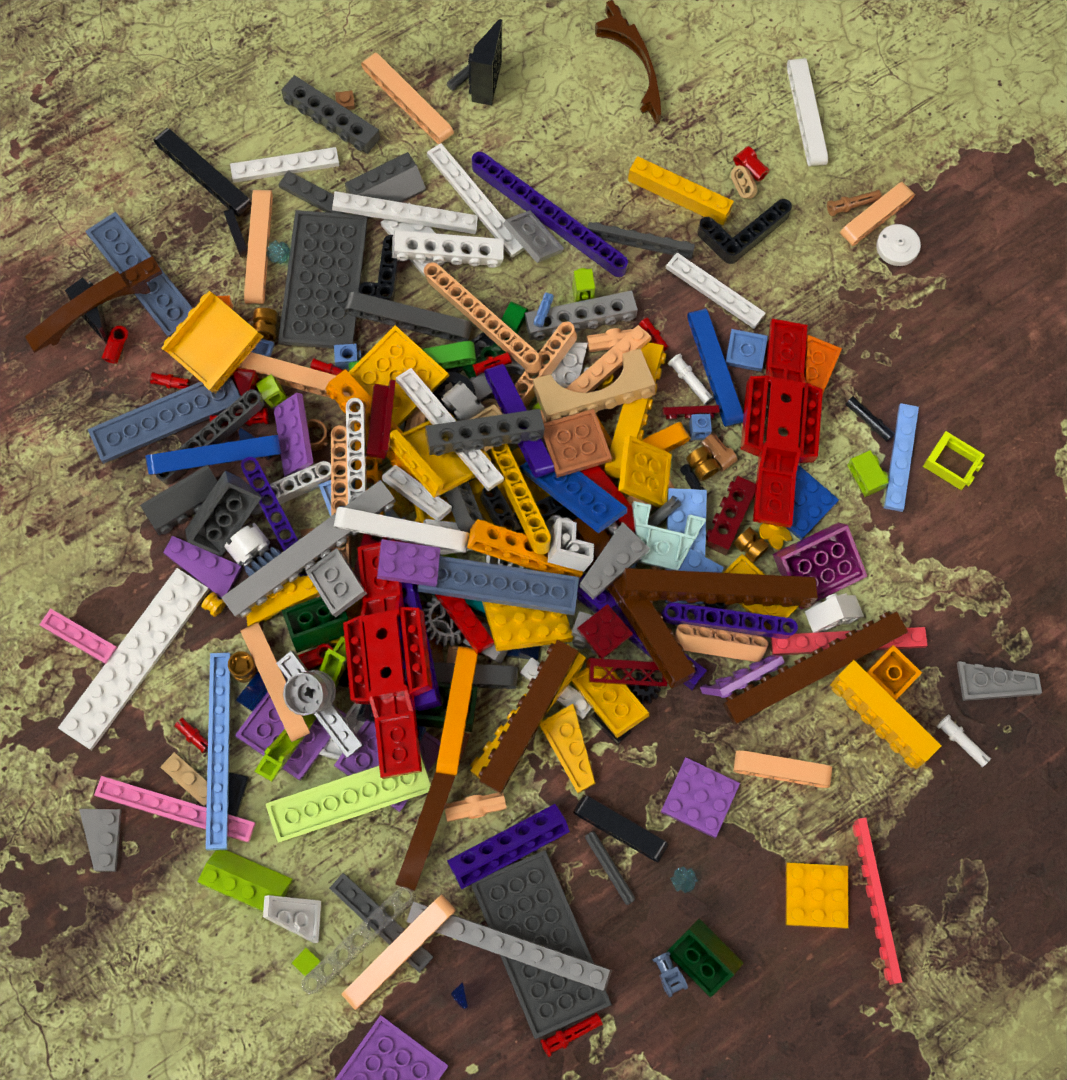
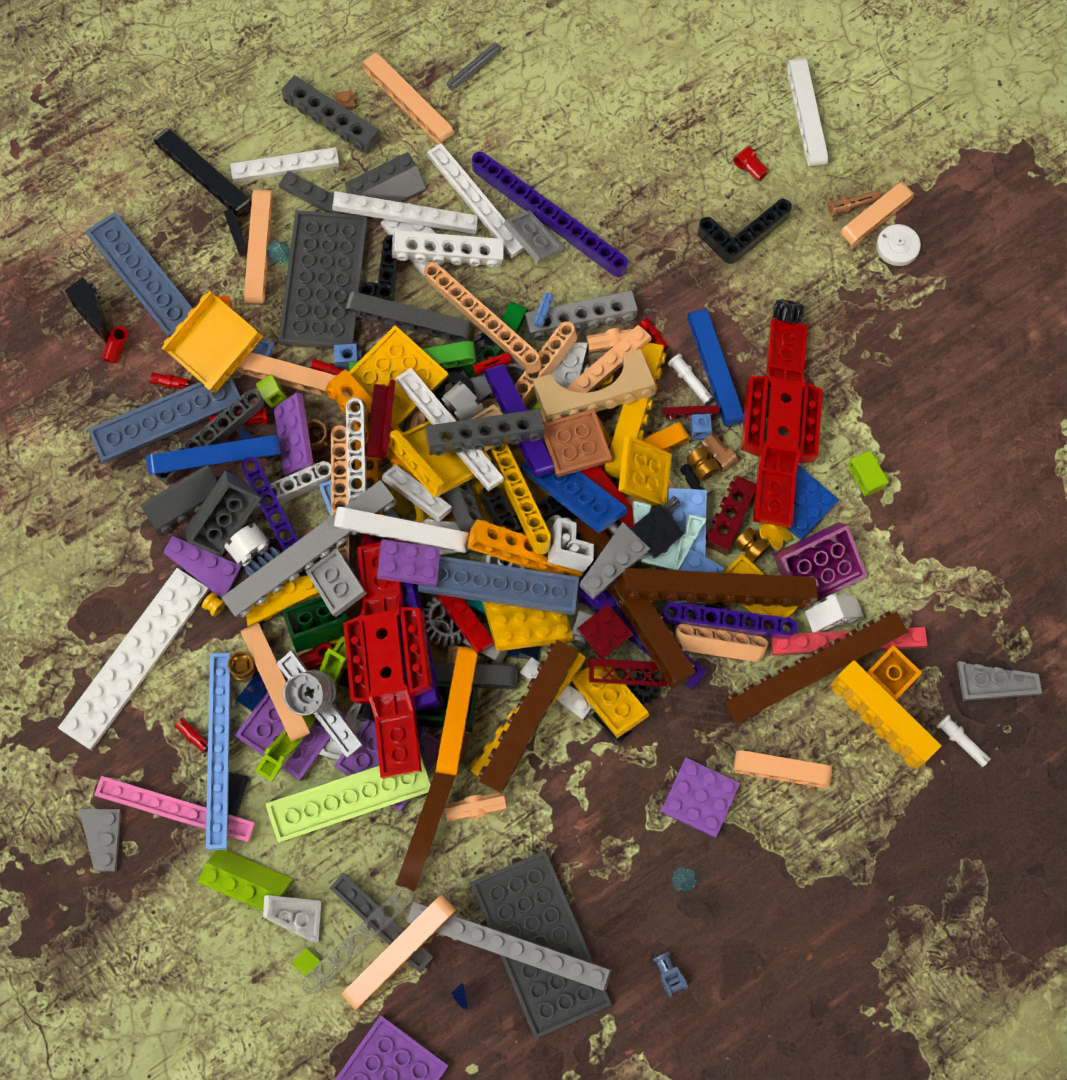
reddish brown slope [25,256,163,353] -> none
bright pink plate [39,608,117,664] -> none
tan plate [160,752,207,807] -> none
dark red slope [233,368,259,404] -> none
pearl gold wheel [252,308,278,341] -> none
dark purple brick [447,804,570,890] -> none
black slope [468,19,503,106] -> none
yellow wing [540,704,596,794] -> none
red pin [540,1013,603,1058] -> none
lime brick [572,268,595,303] -> none
black beam [573,794,669,863] -> none
dark grey axle [585,831,635,905] -> none
dark grey plate [587,222,695,259] -> none
reddish brown slope [595,0,661,125] -> none
yellow brick [628,156,734,225] -> none
white plate [666,253,766,329] -> none
dark green slope [667,918,744,998] -> none
medium lavender wing [700,655,785,698] -> none
medium blue plate [725,329,768,372] -> none
tan plate [731,165,757,199] -> none
yellow plate [786,863,848,929] -> none
orange wing [805,335,842,393] -> none
black pin [846,396,895,442] -> none
coral plate [853,818,902,985] -> none
light blue plate [884,403,919,512] -> none
neon yellow window [923,431,985,490] -> none
none -> black plate [629,504,684,559]
none -> black gear [773,299,804,324]

